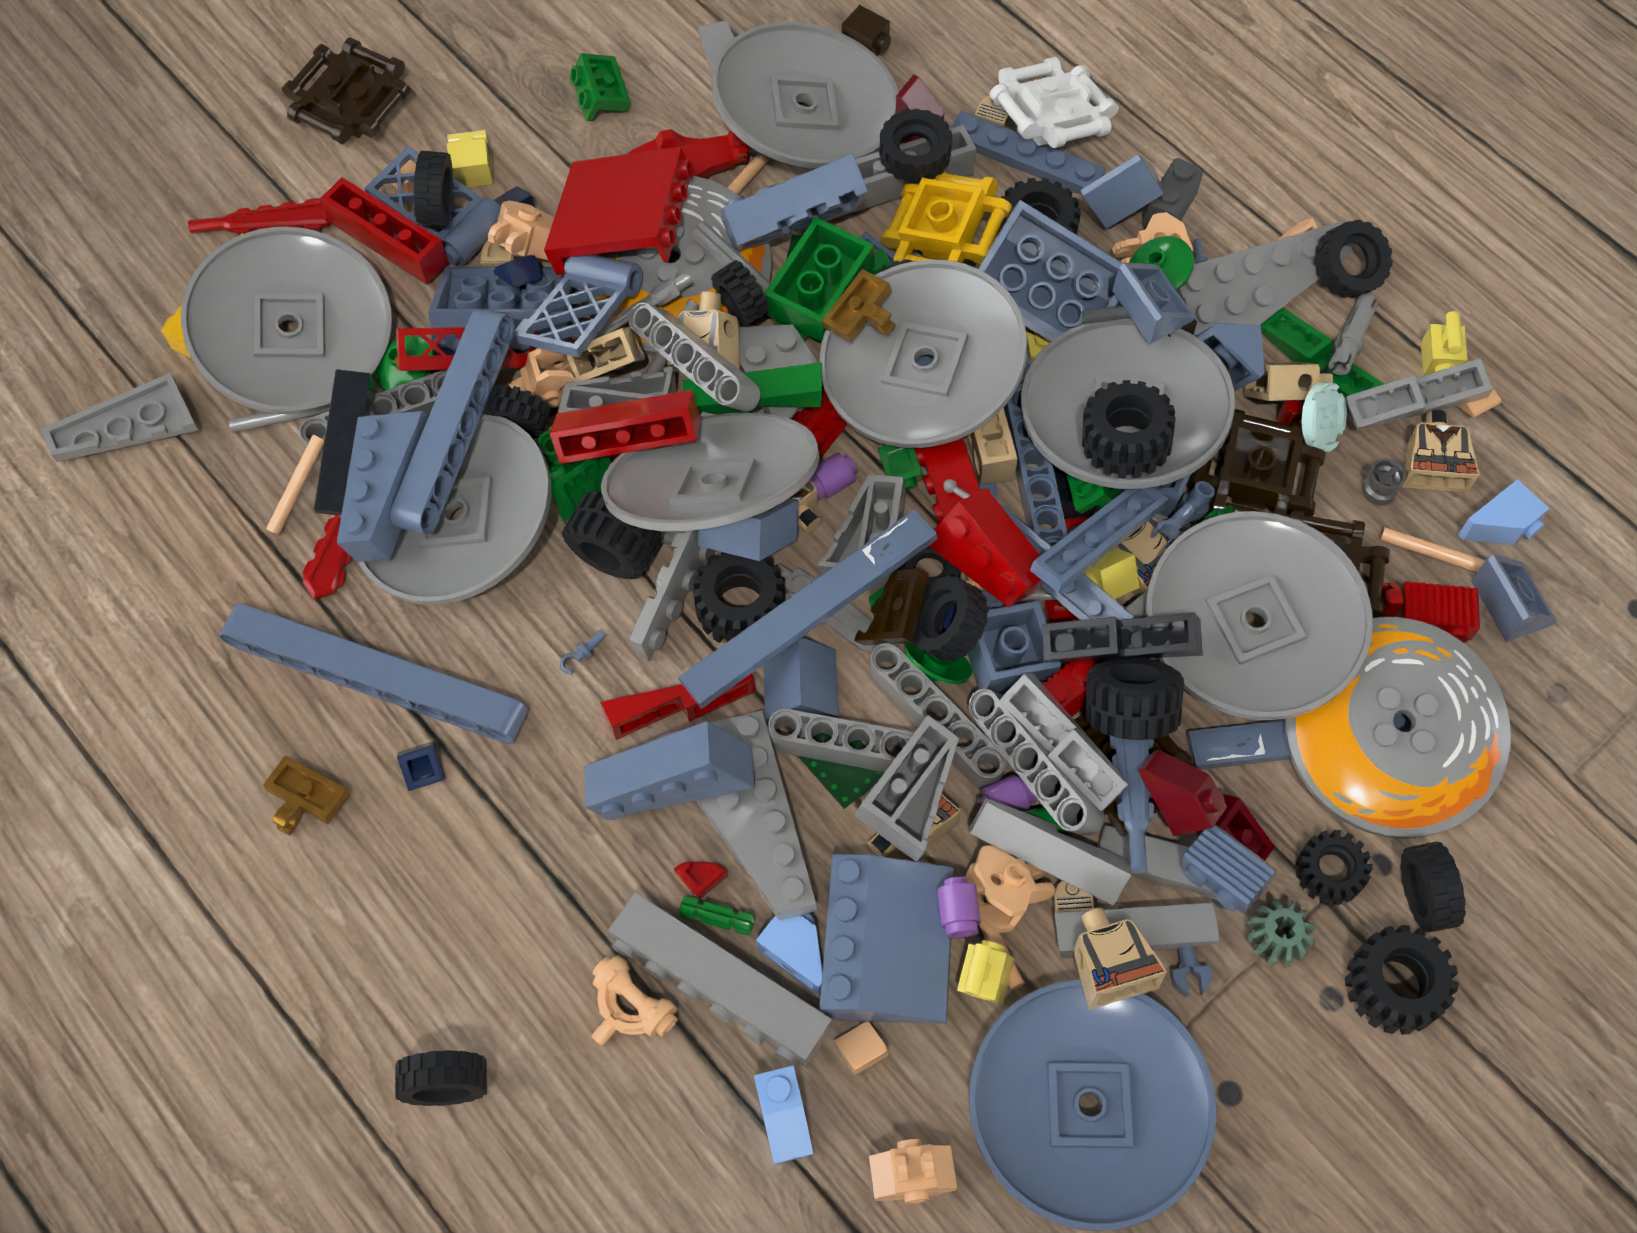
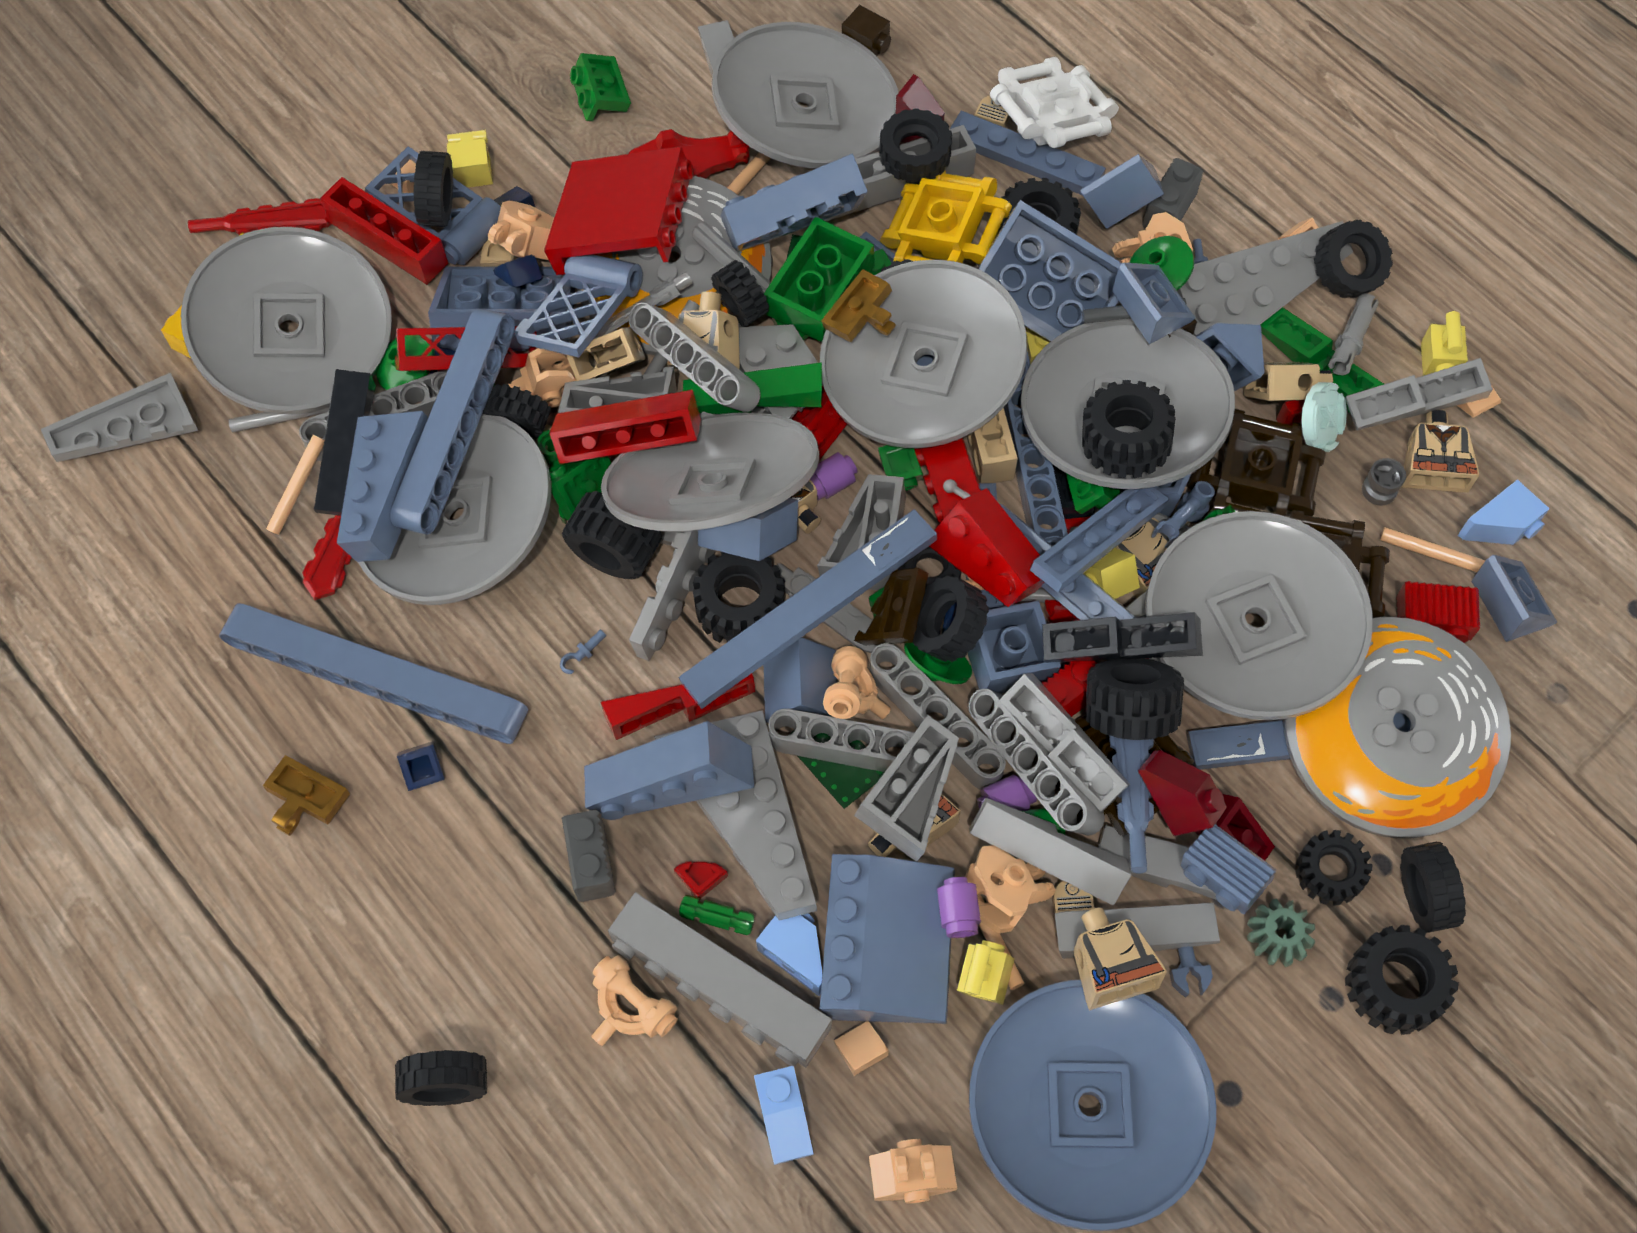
dark brown brick [281,37,411,144] -> none
red tile [1382,583,1404,617] -> none
none -> dark grey brick [562,810,616,902]
none -> light nougat piece [823,646,891,719]

